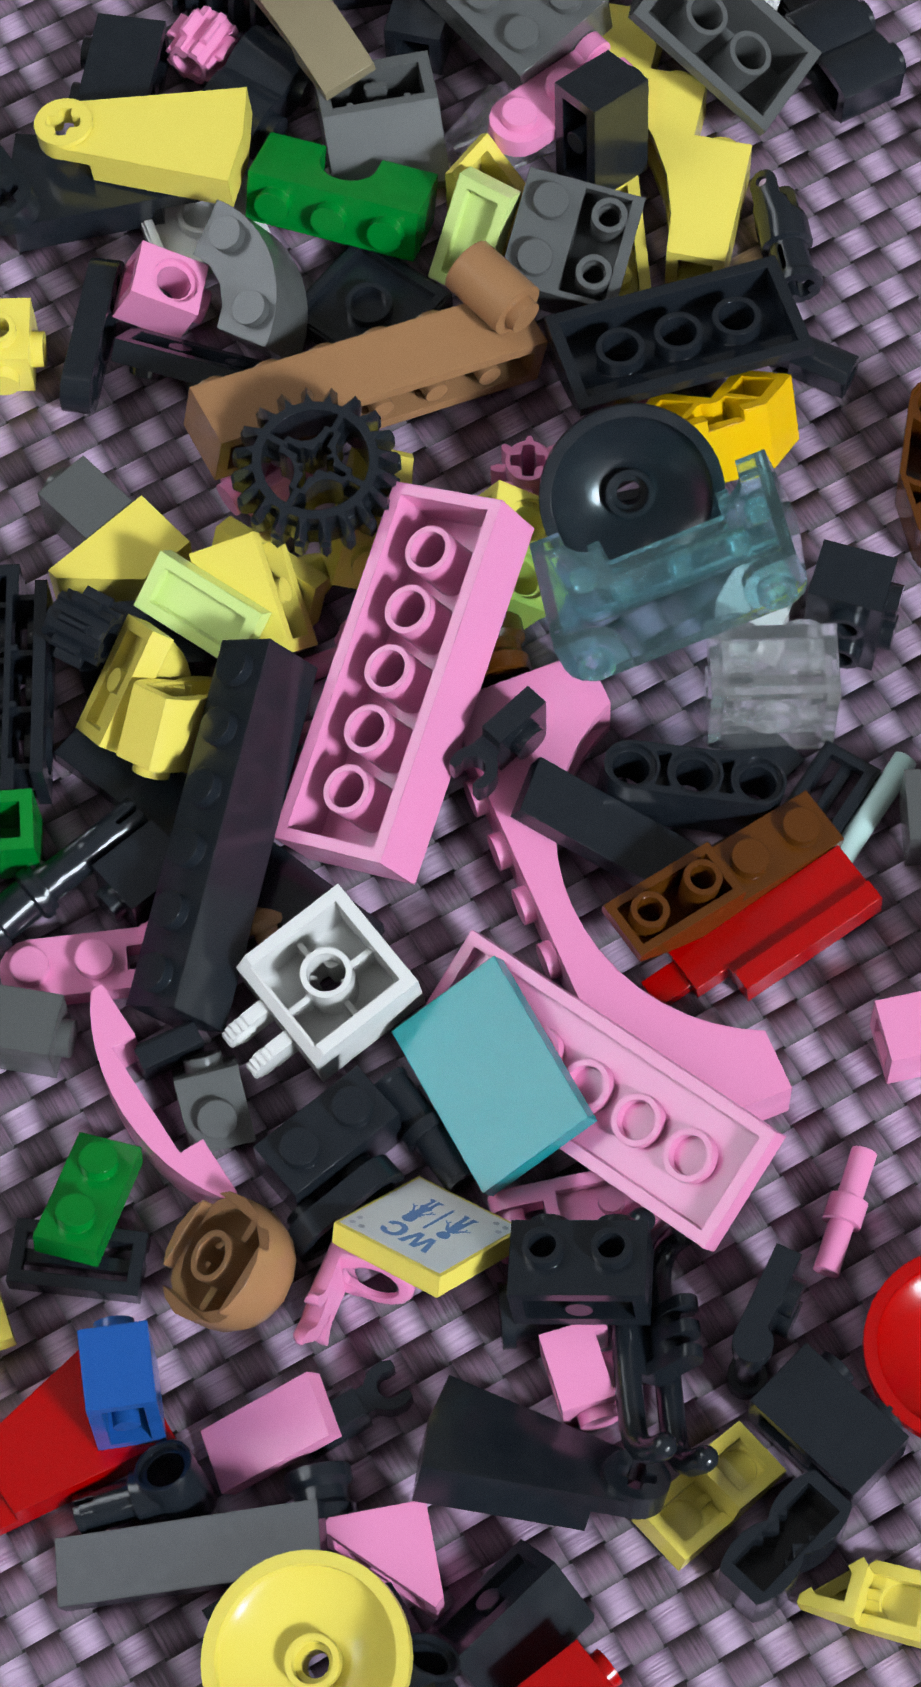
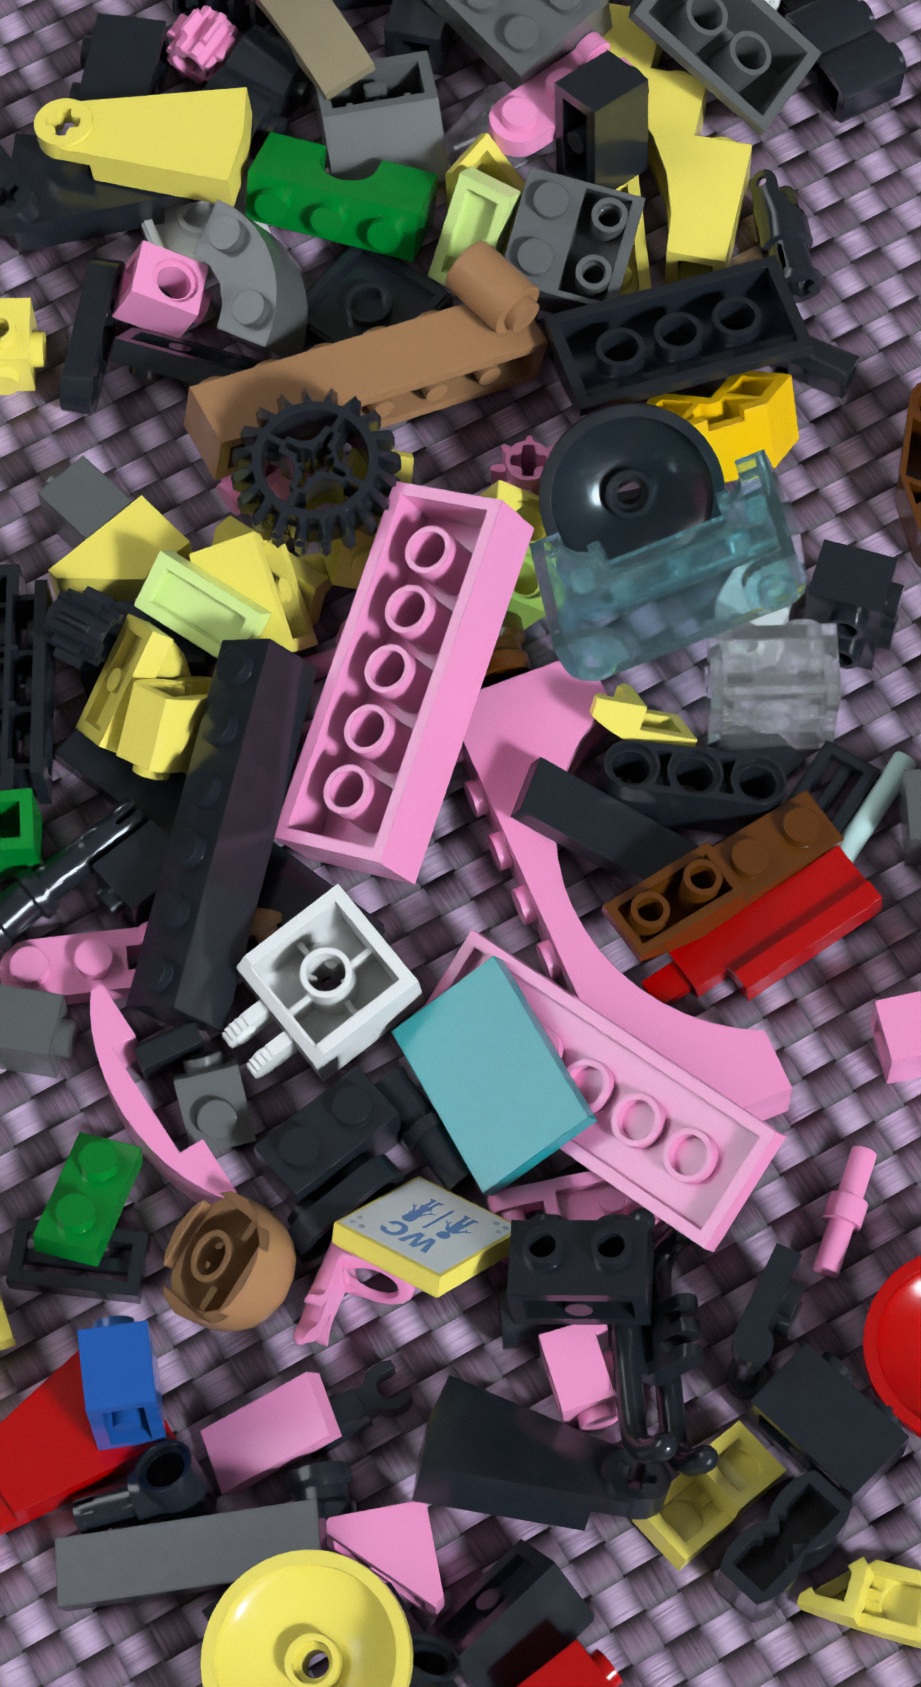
black plate [449,686,546,800] -> none
none -> light yellow slope [589,683,698,747]

